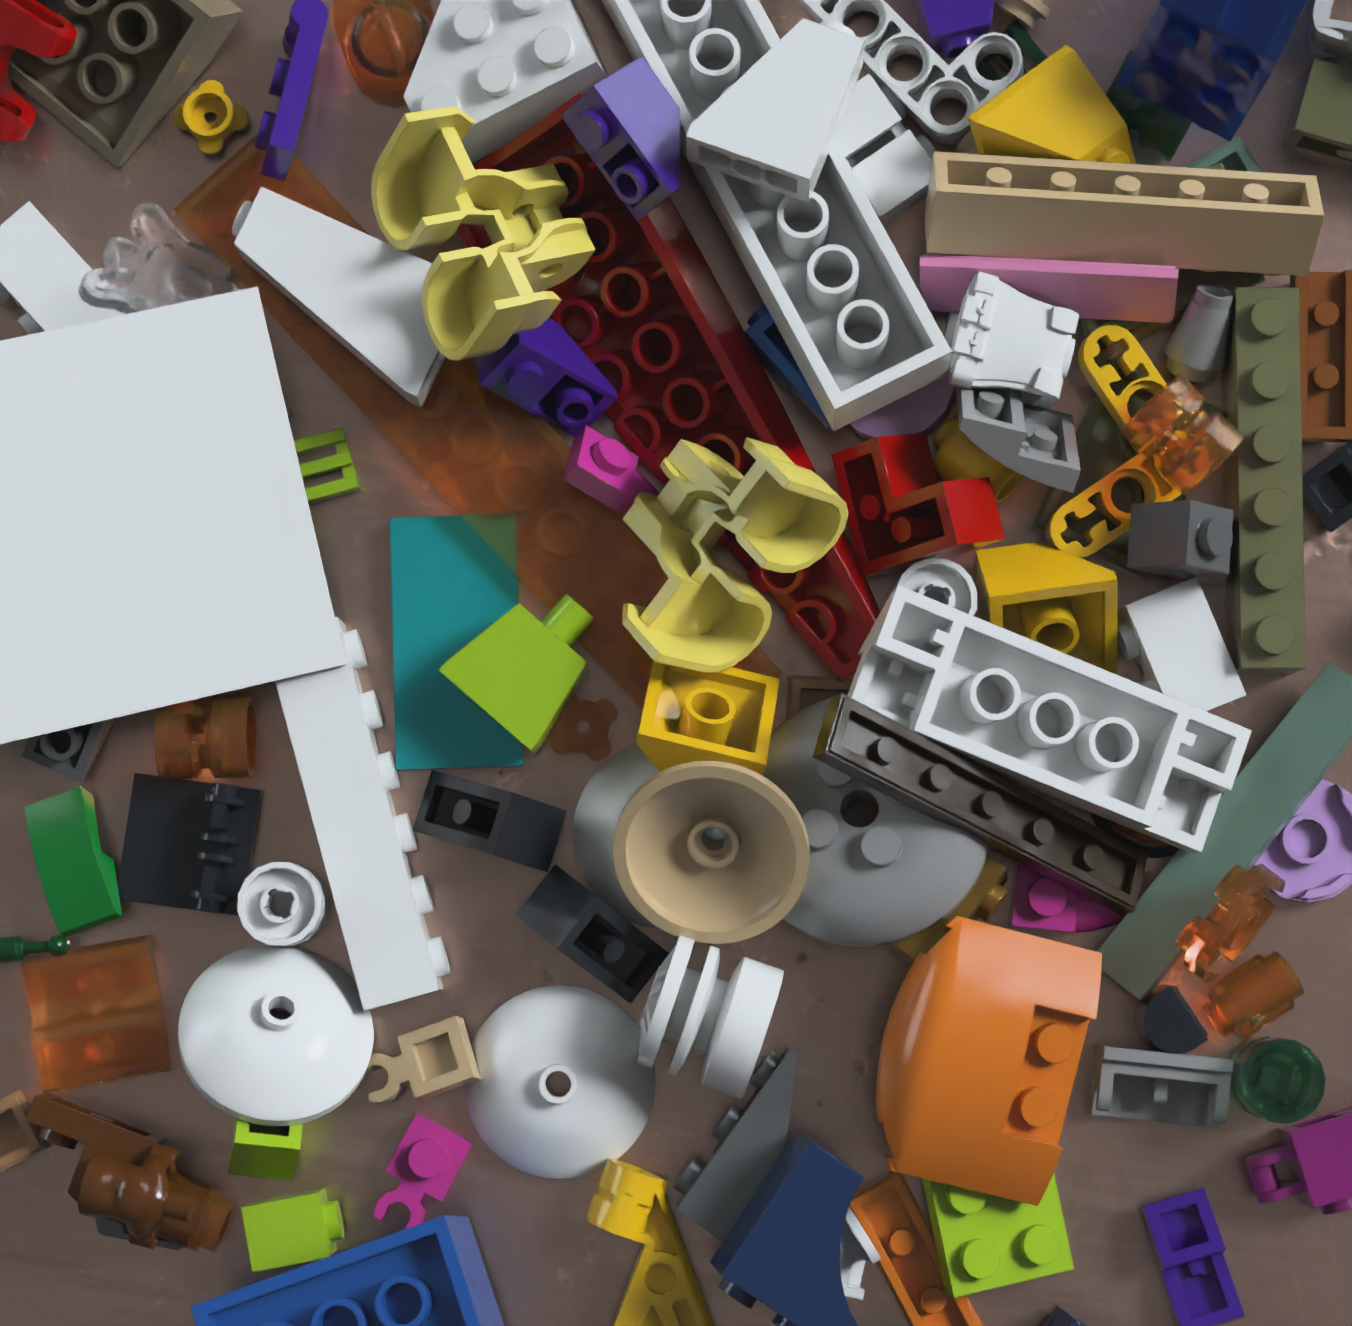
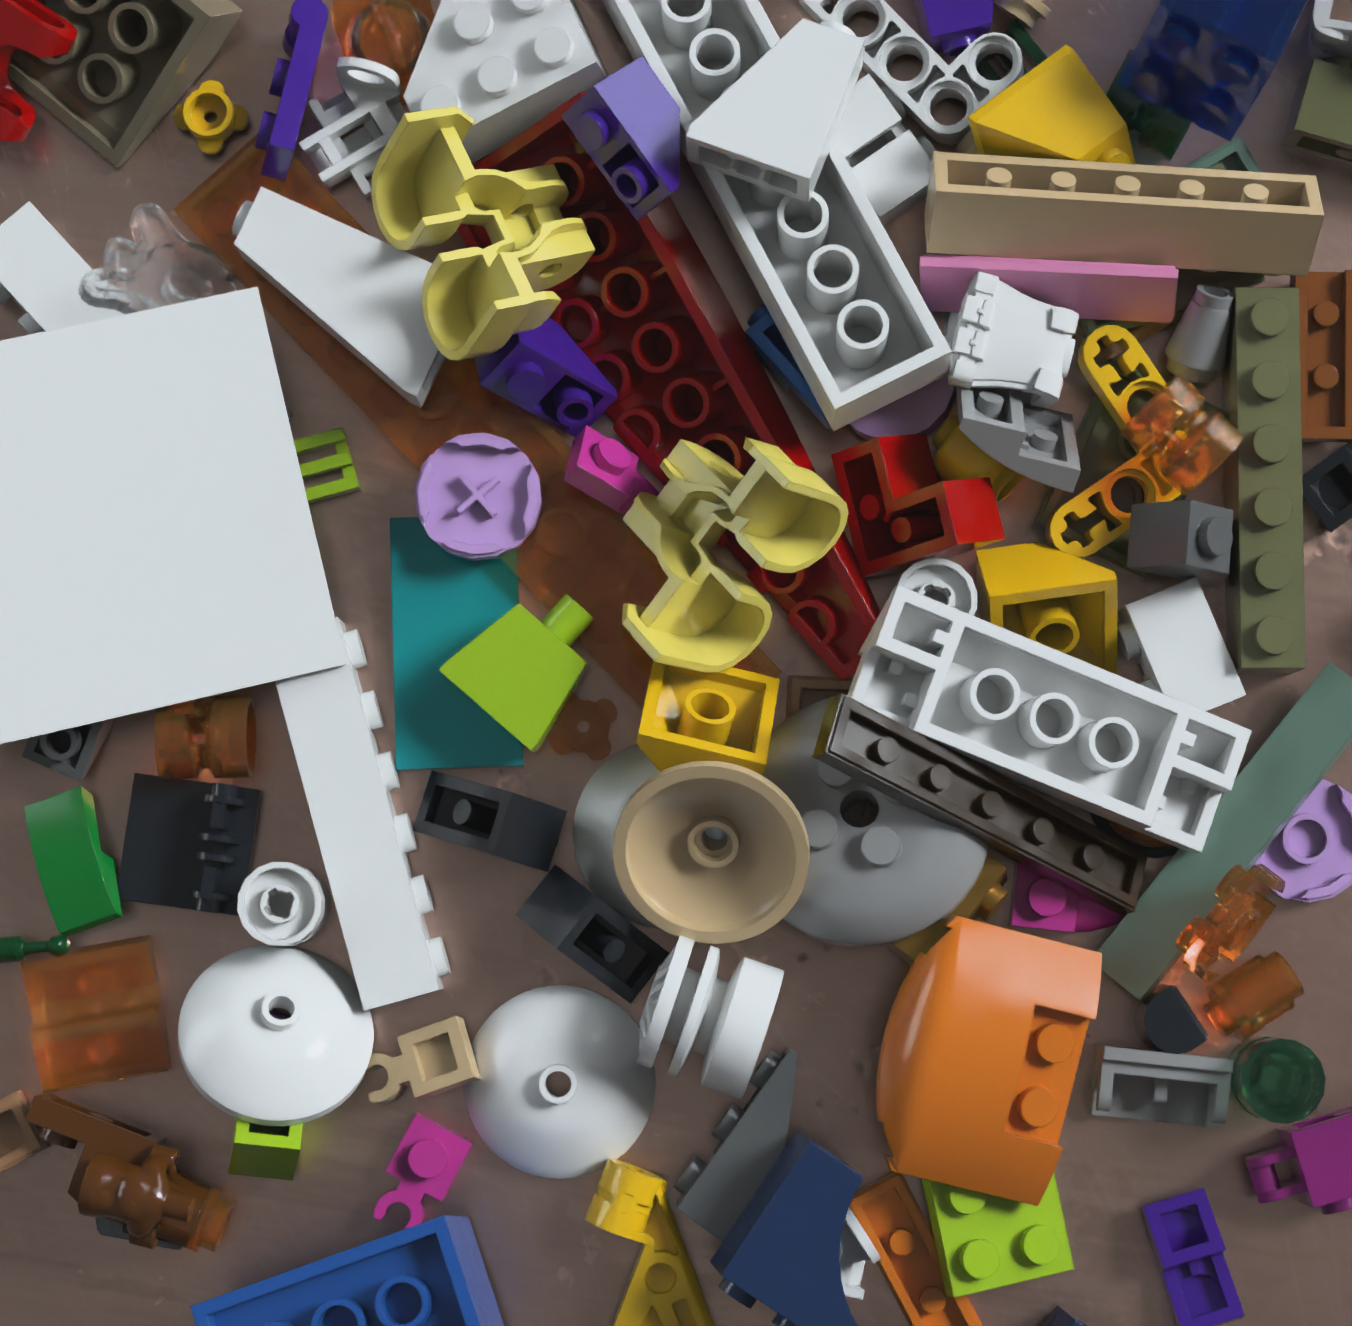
lime brick [241,1187,344,1273] -> none
none -> white piece [299,56,406,199]
none -> lavender tile [414,432,542,561]

